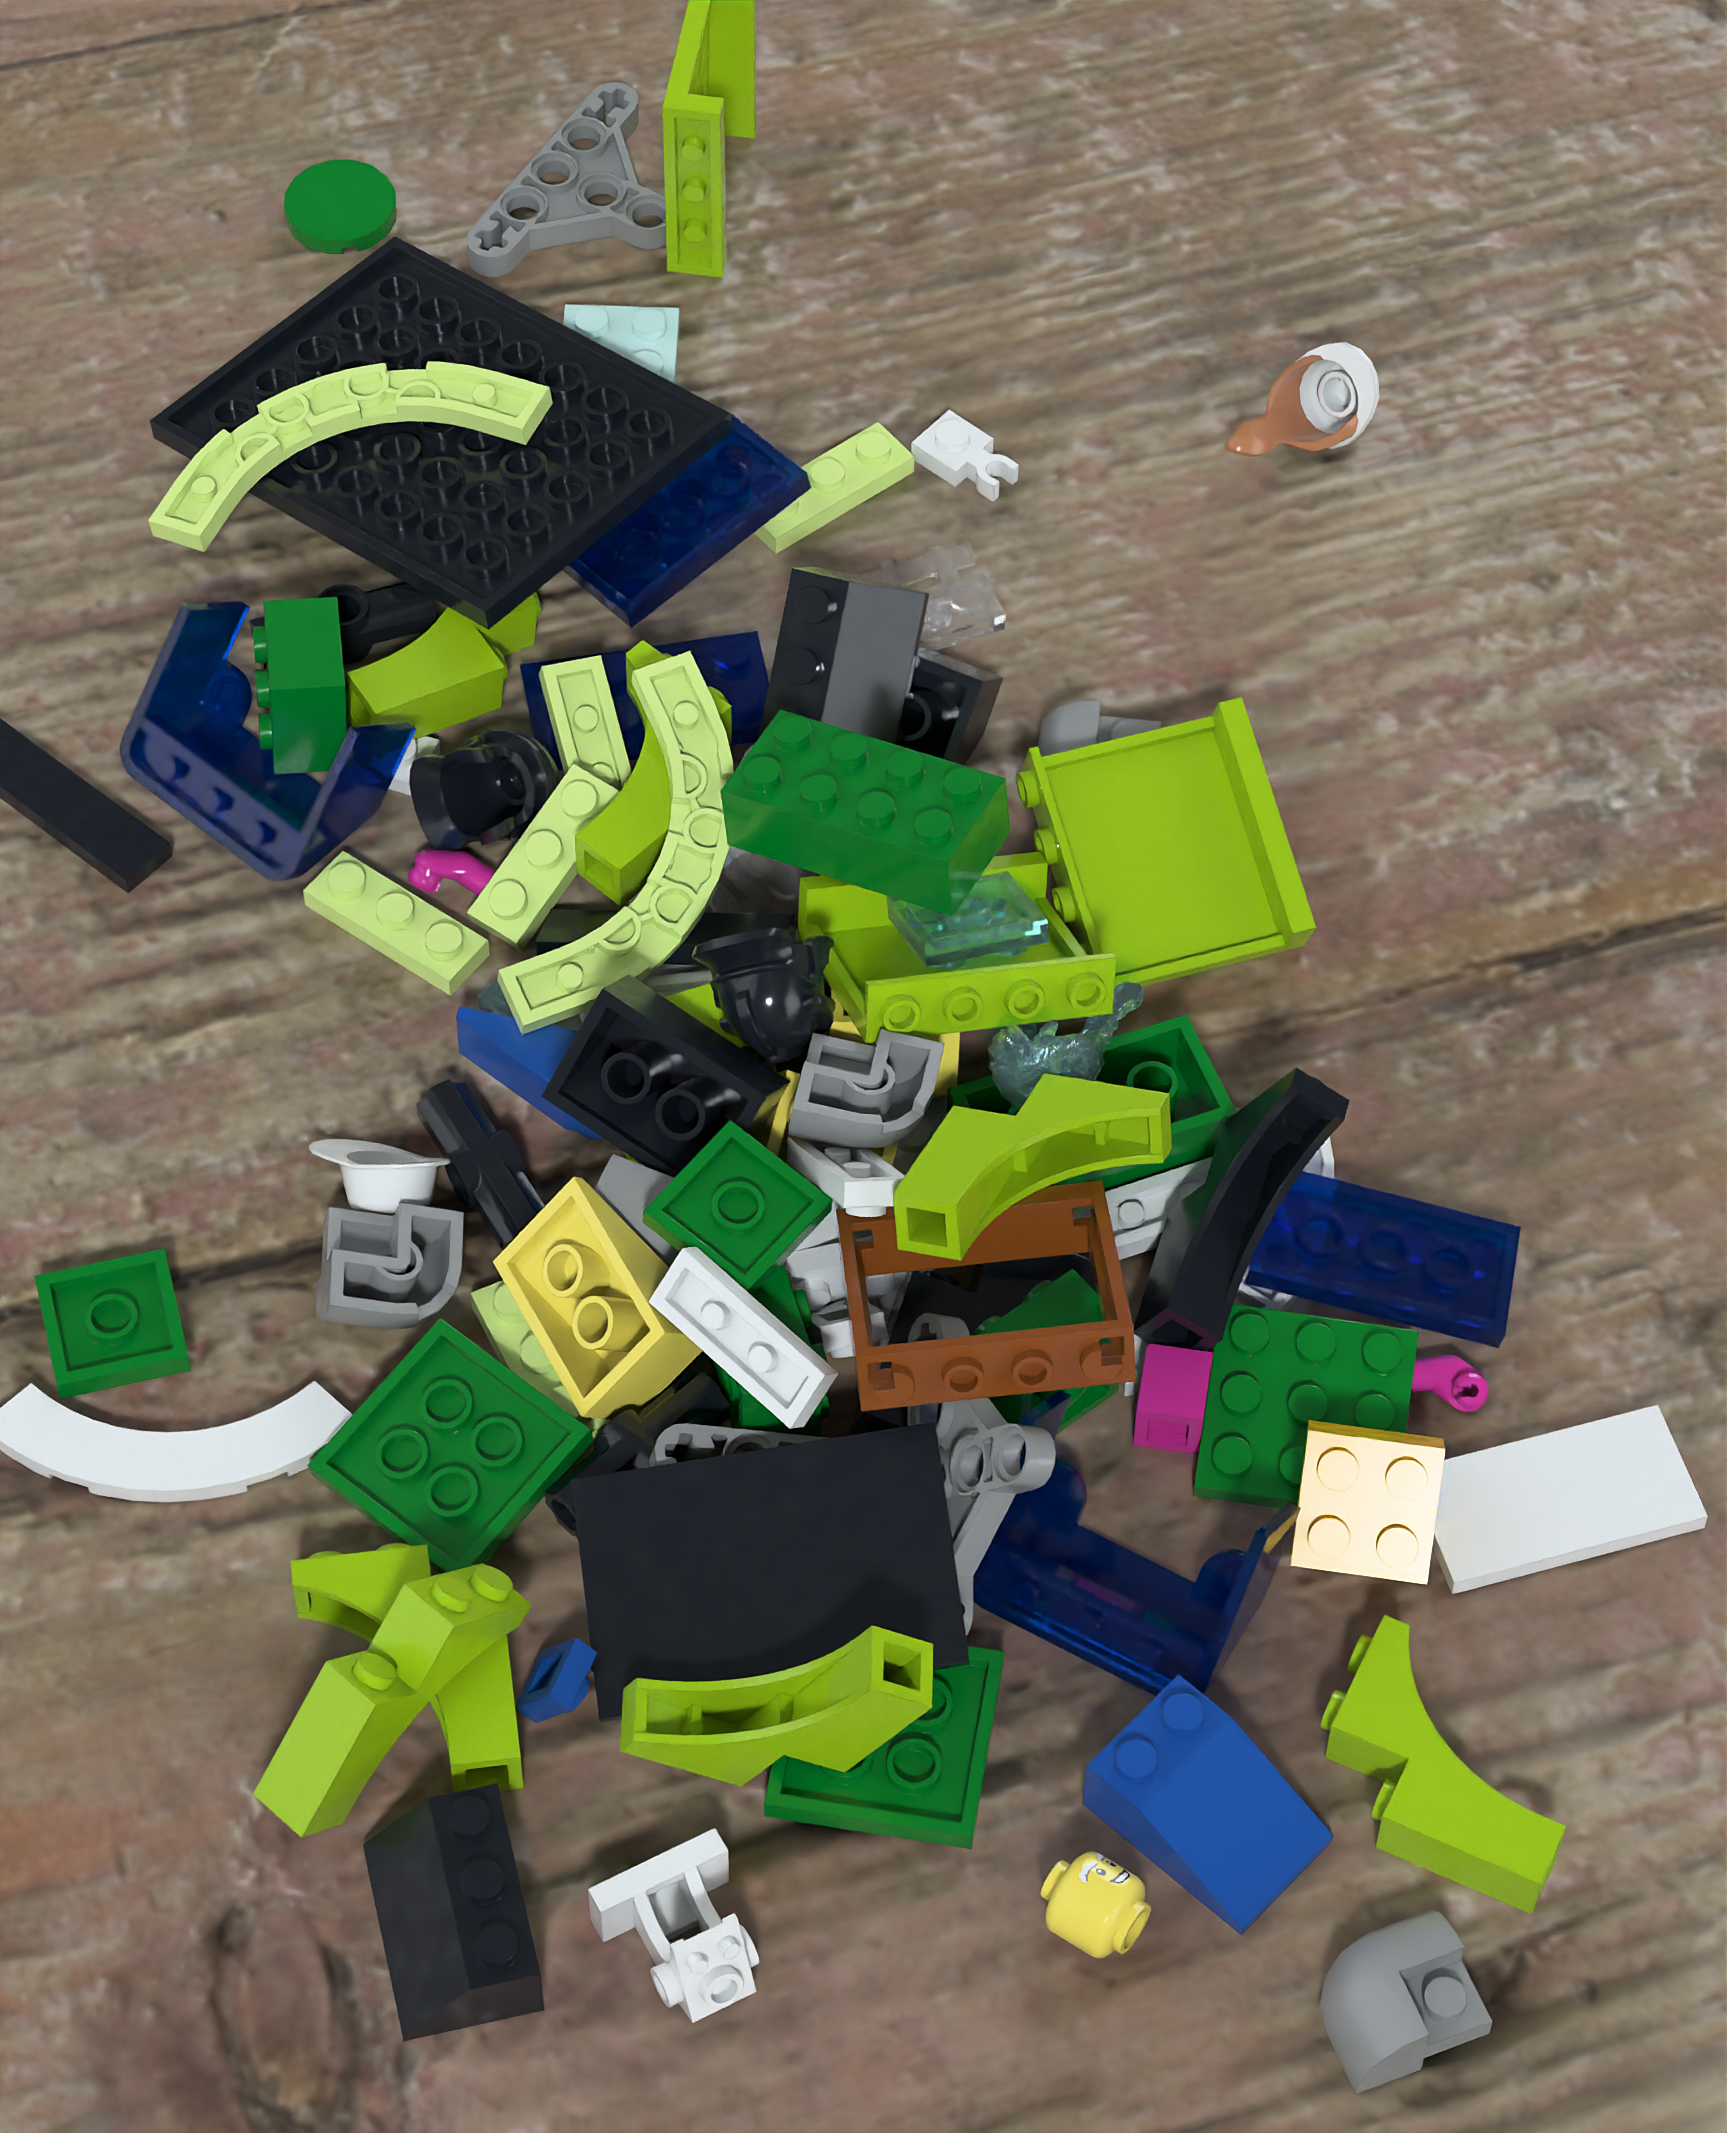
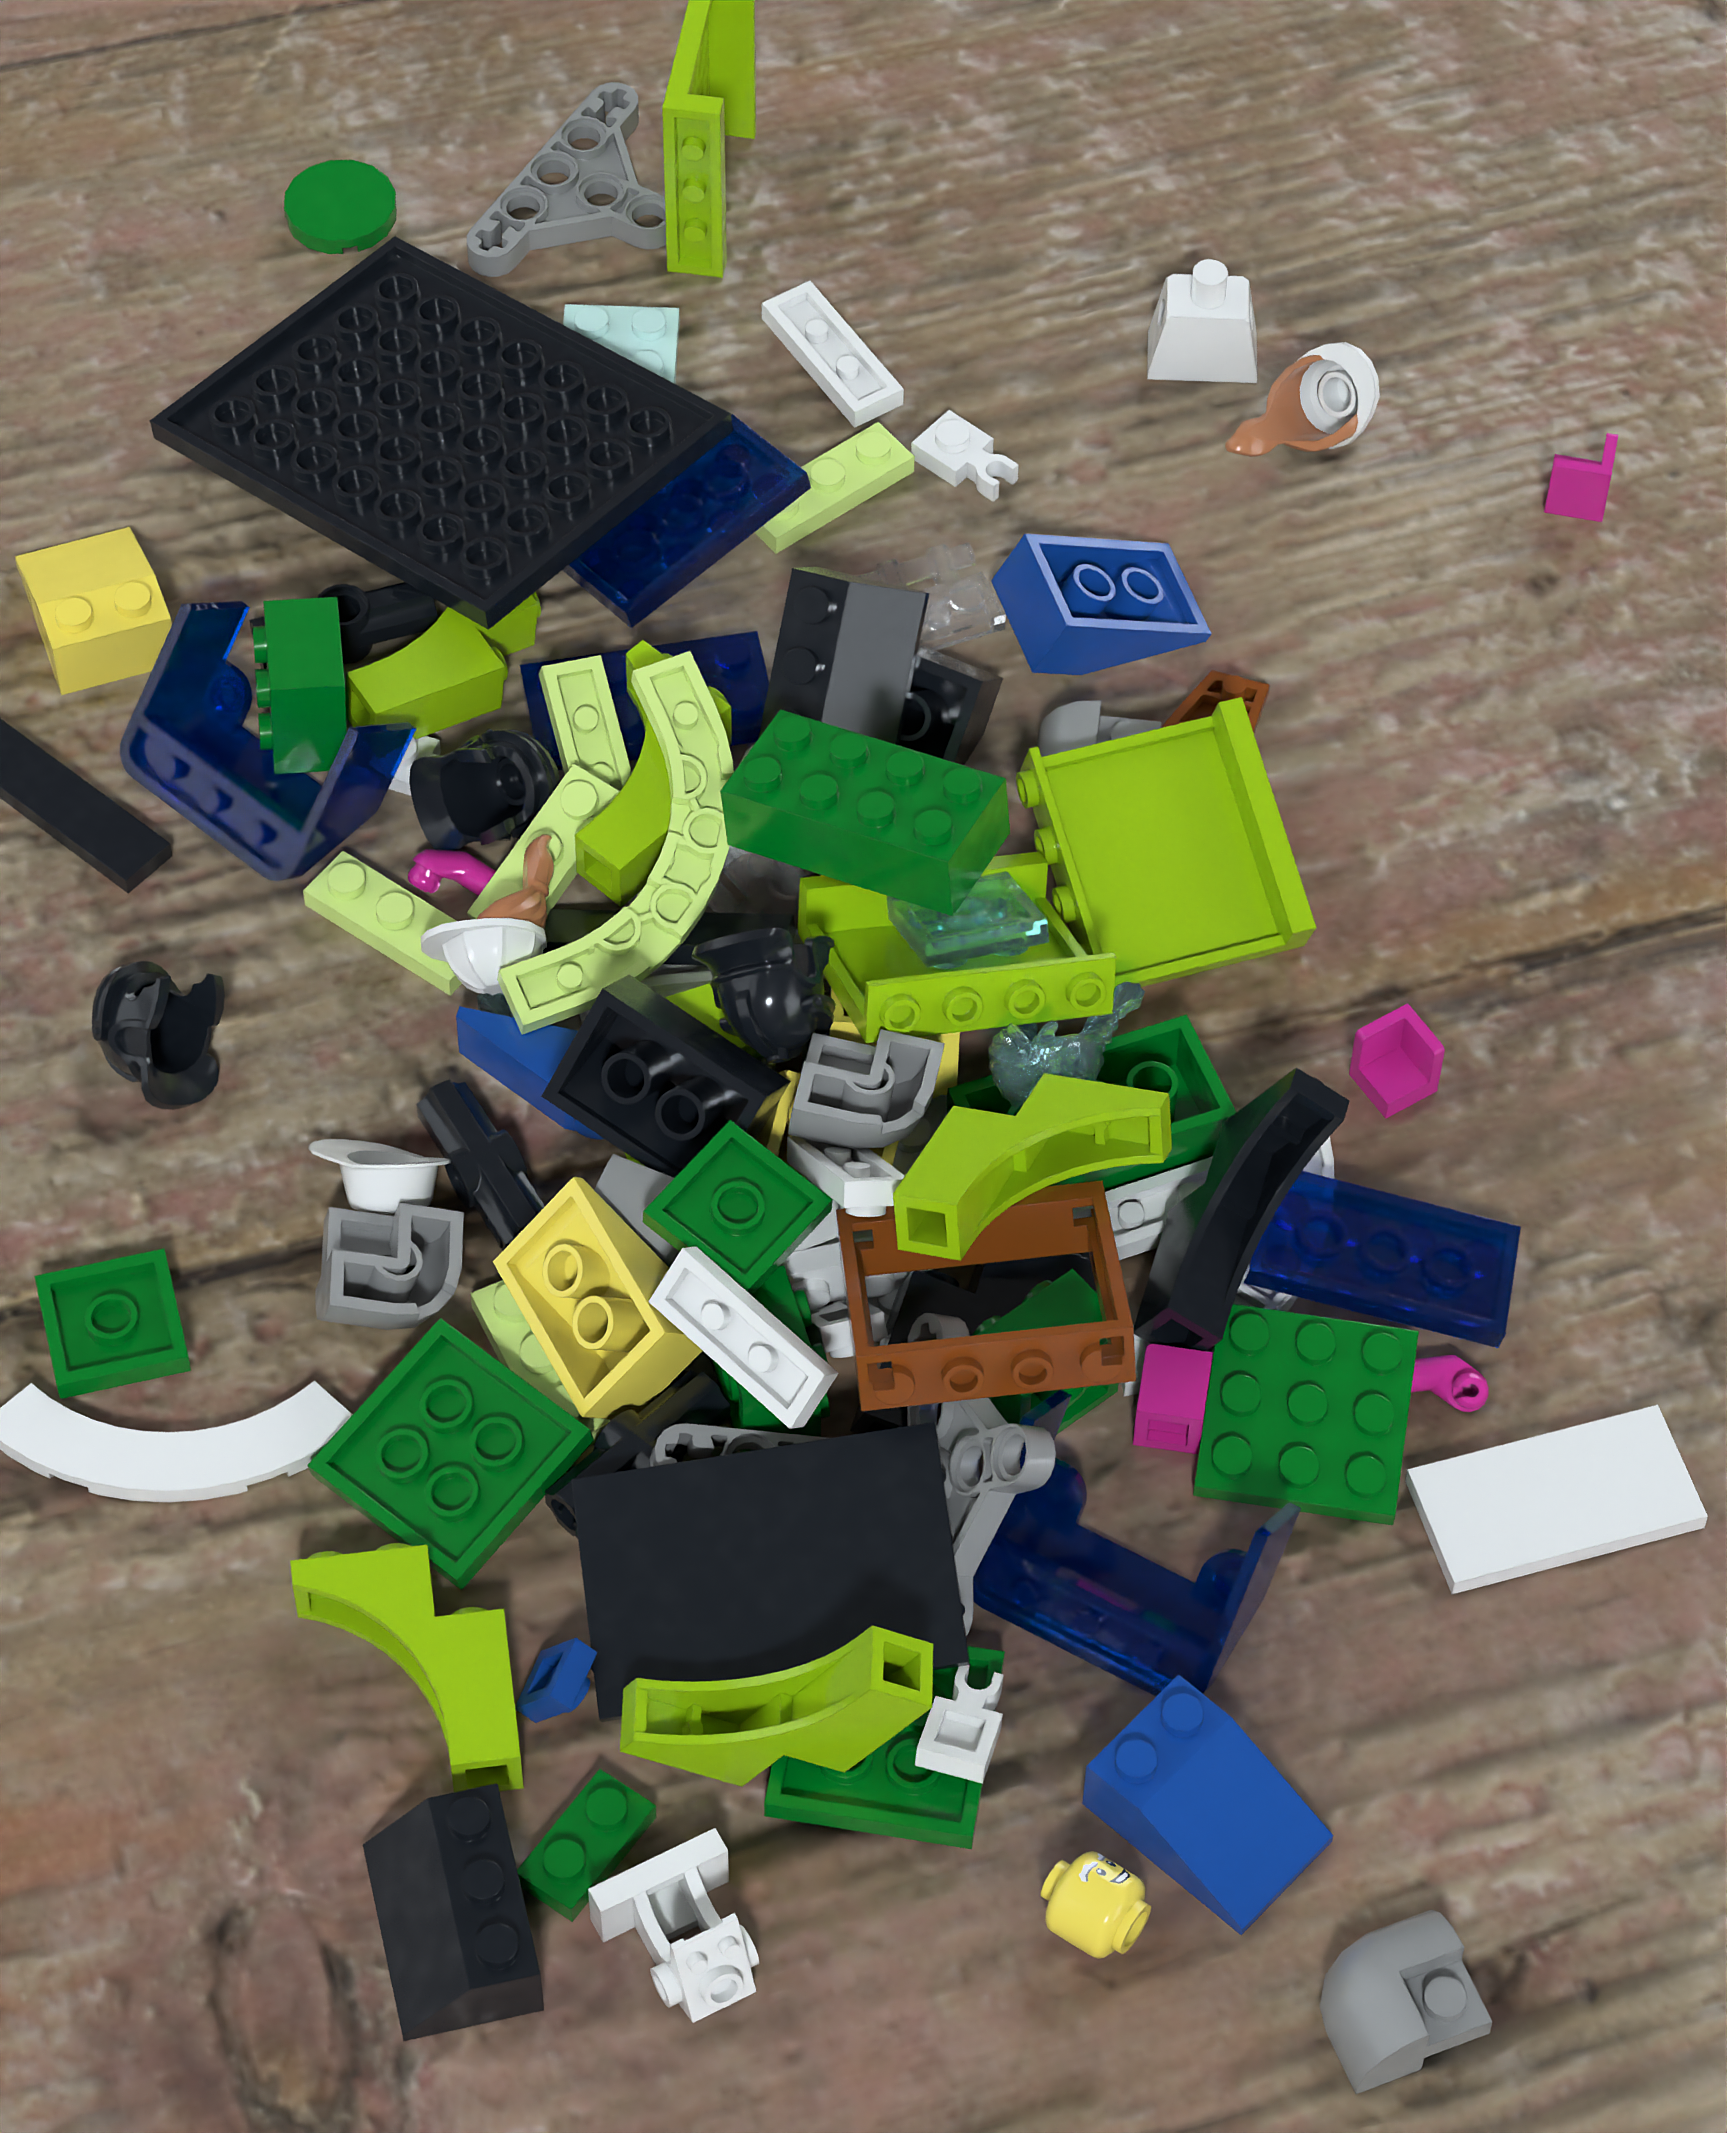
yellowish green plate [148,361,553,552] -> none
lime arch [253,1563,532,1838] -> none
brick [1290,1420,1446,1585] -> none
lime arch [1320,1615,1566,1915] -> none
none -> light yellow slope [15,527,178,695]
none -> black helmet [92,961,225,1110]
none -> white piece [421,834,554,996]
none -> green plate [517,1769,657,1922]
none -> white plate [762,281,904,428]
none -> white plate [915,1665,1004,1784]
none -> blue slope [991,534,1212,675]
none -> white torso [1147,259,1257,383]
none -> dark orange piece [1162,670,1270,734]
none -> dark pink panel [1349,1003,1445,1119]
none -> dark pink panel [1544,433,1618,522]

